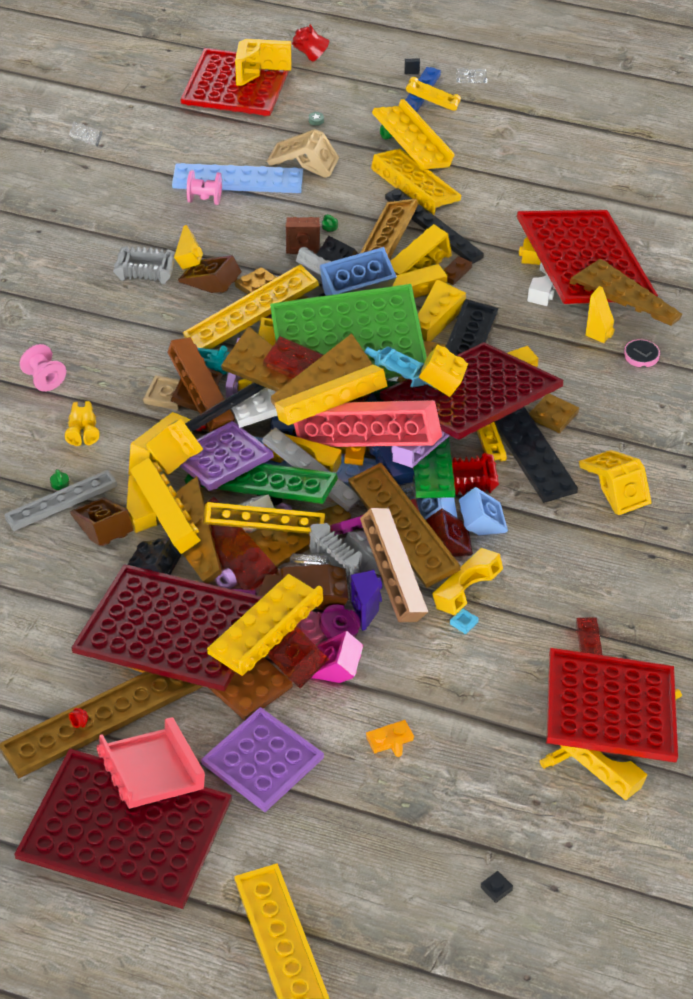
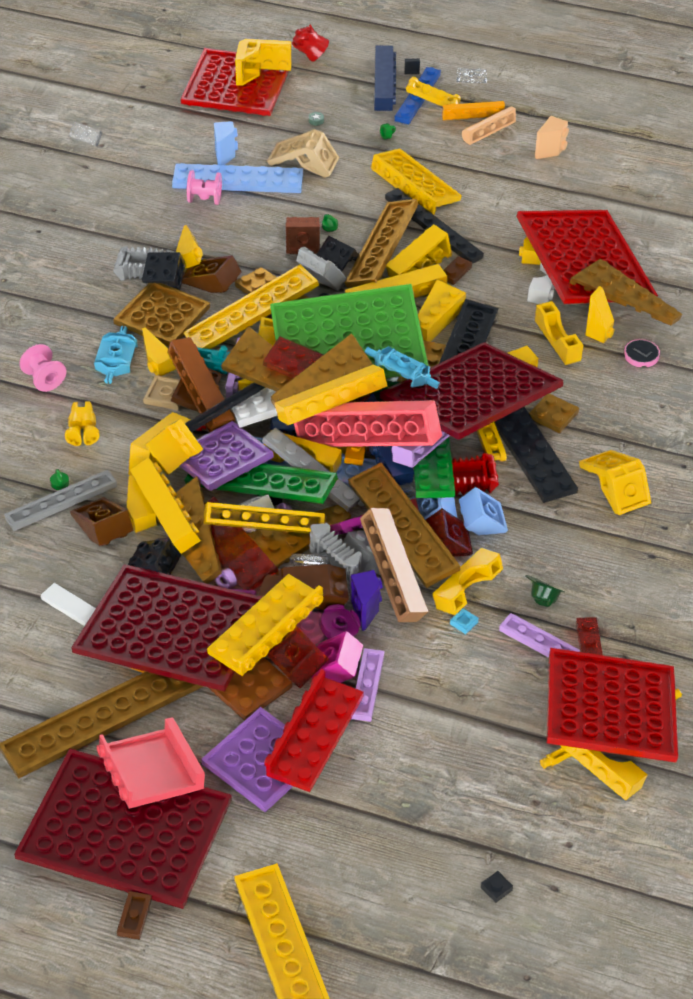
red plate [69,708,89,728] -> none
medium blue slope [320,247,397,296] -> none
light orange plate [366,720,414,757] -> none
yellow bracket [372,99,455,170] -> none
yellow brick [419,344,468,397] -> none
none -> white tile [41,583,96,626]
none -> medium azure plate [94,326,138,384]
none -> pearl gold plate [113,283,210,346]
none -> reddish brown plate [117,891,152,940]
none -> black bracket [142,252,186,290]
none -> yellow slope [142,328,176,376]
none -> light blue slope [214,121,238,165]
none -> red bracket [264,669,364,793]
none -> lavender plate [351,648,384,722]
none -> dark blue brick [374,45,396,111]
none -> light orange plate [442,101,505,120]
none -> light nougat brick [462,106,516,145]
none -> lavender plate [499,613,580,657]
none -> dark green piece [525,575,565,607]
none -> light nougat slope [535,116,569,159]
none -> yellow arch [535,301,583,365]

